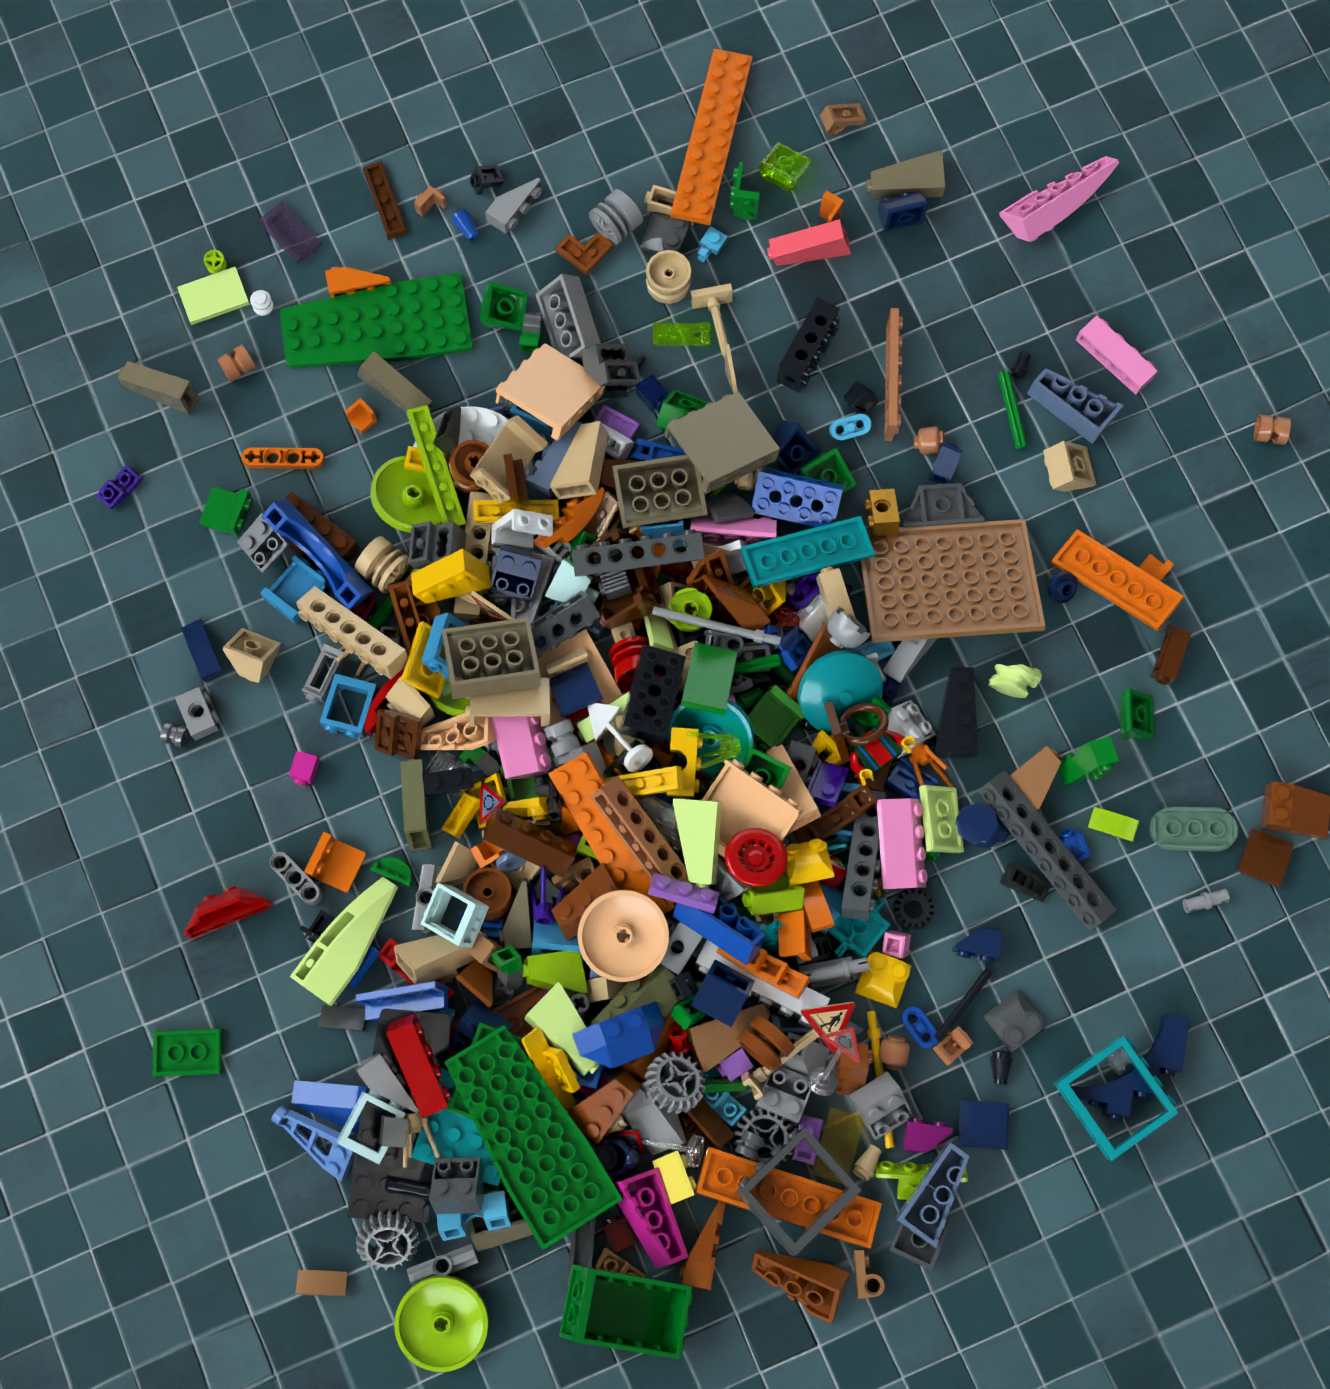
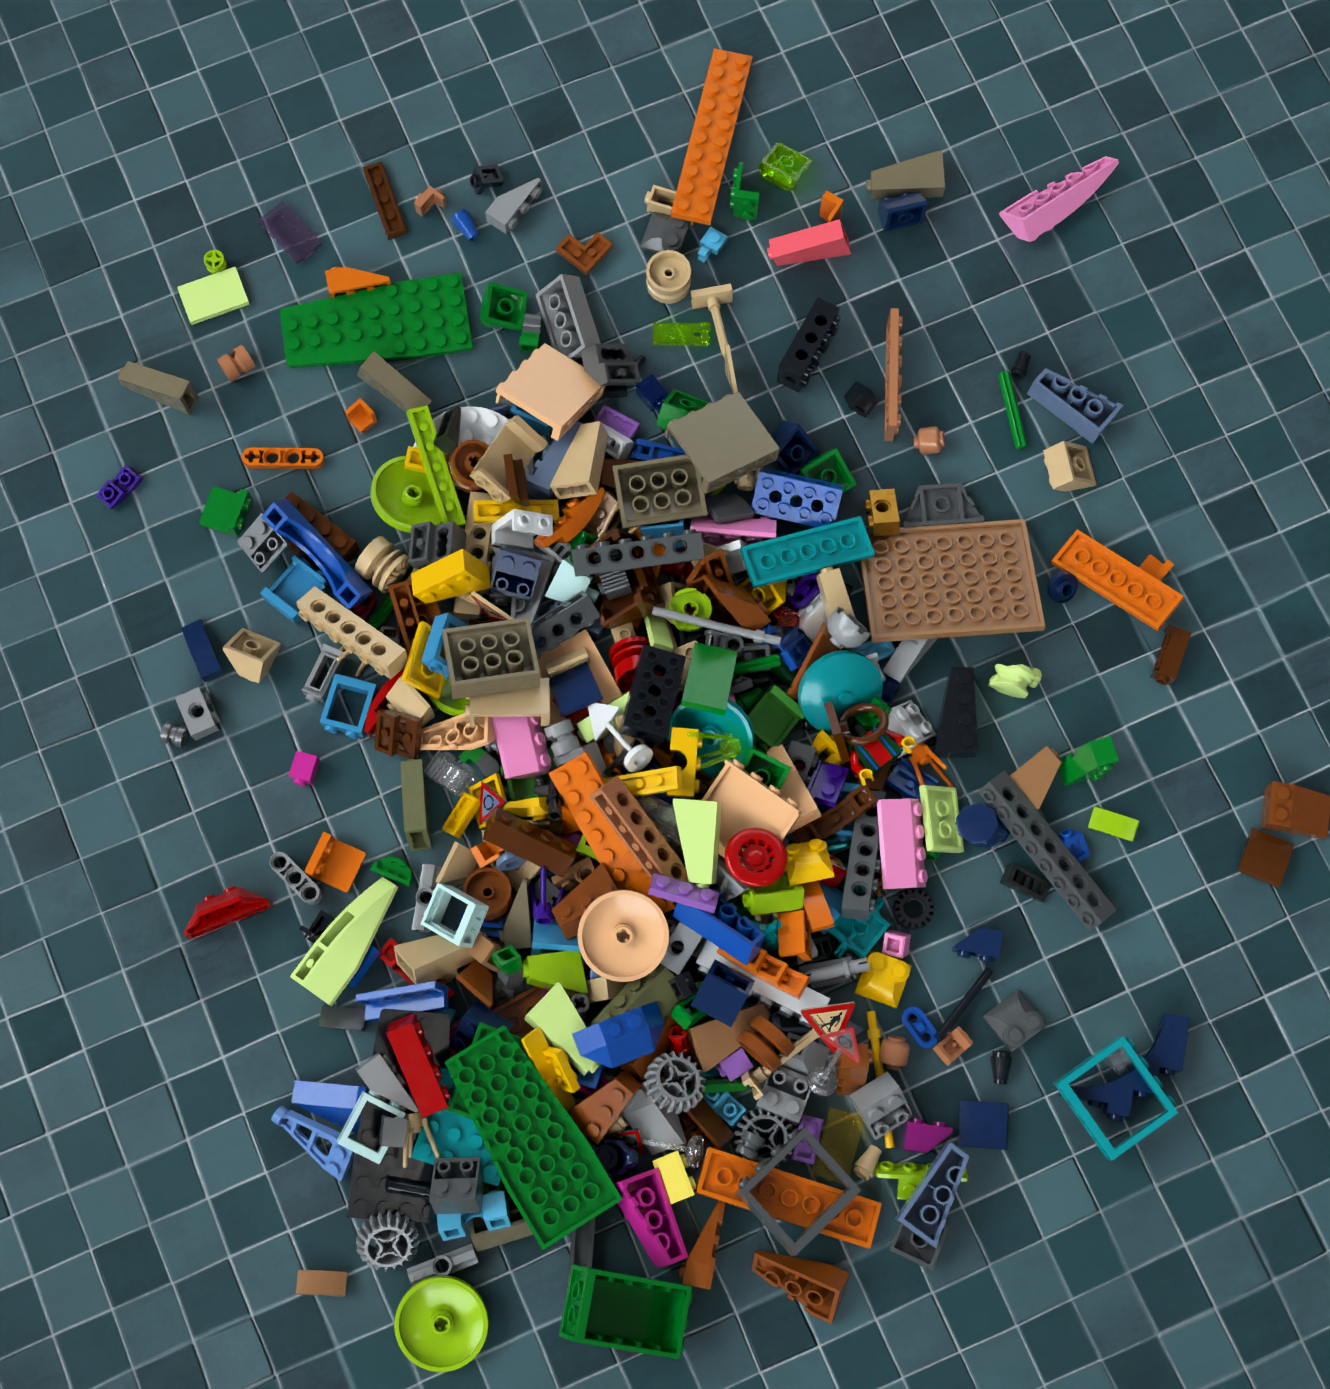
green tile [152,1028,222,1077] -> none
white wheel [250,290,274,316] -> none
black hinge [422,767,485,797] -> none
light grey wheel [589,189,643,245] -> none
medium nougat slope [593,1247,646,1277] -> none
clear red brick [603,1215,635,1254] -> none
medium nougat plate [820,103,867,136] -> none
medium azure plate [829,414,871,440] -> none
medium nougat plate [853,1250,885,1299] -> none
dark blue slope [929,443,963,484] -> none
bright pink brick [1076,315,1157,395] -> none
green slope [1119,688,1154,739] -> none
sand green tile [1149,807,1238,852] -> none
light grey pin [1182,889,1230,913] -> none
nougat wheel [1254,414,1291,445] -> none

